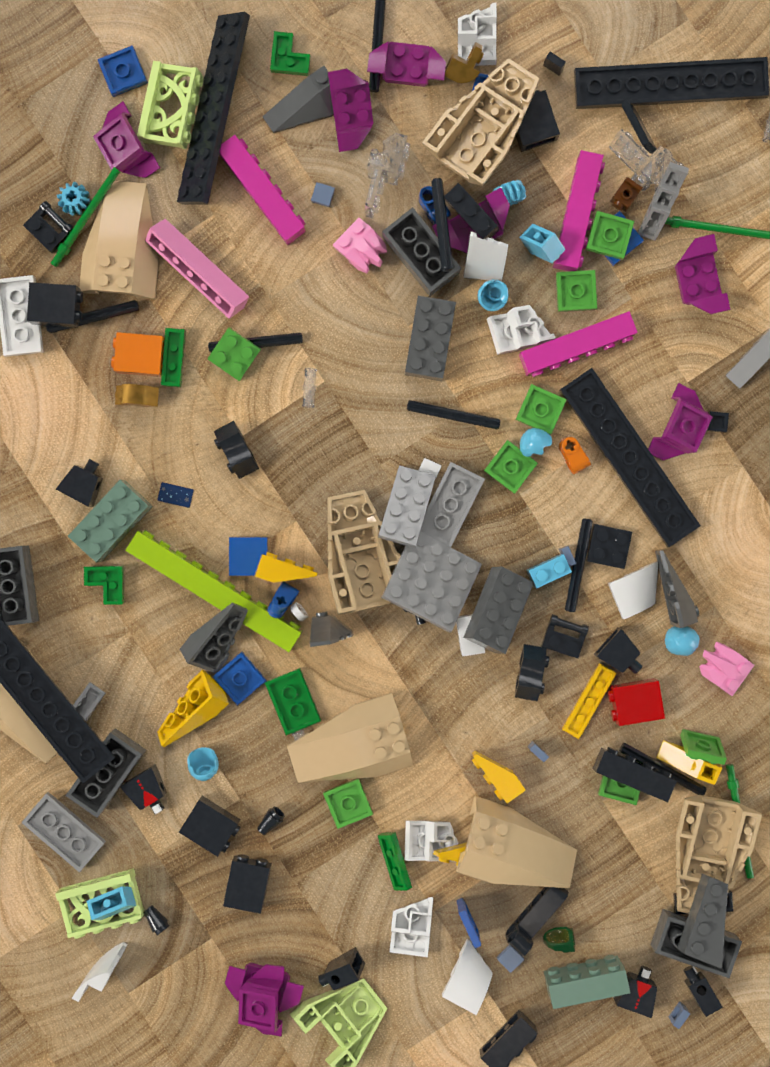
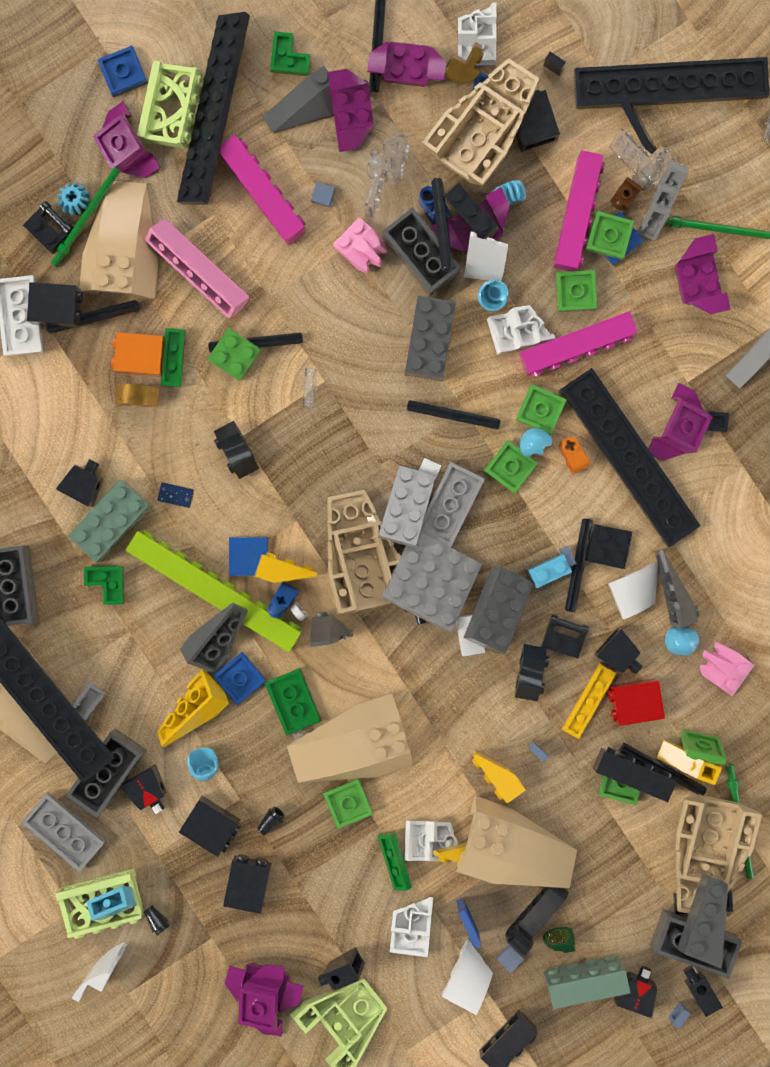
medium azure brick [519,224,566,263] -> none

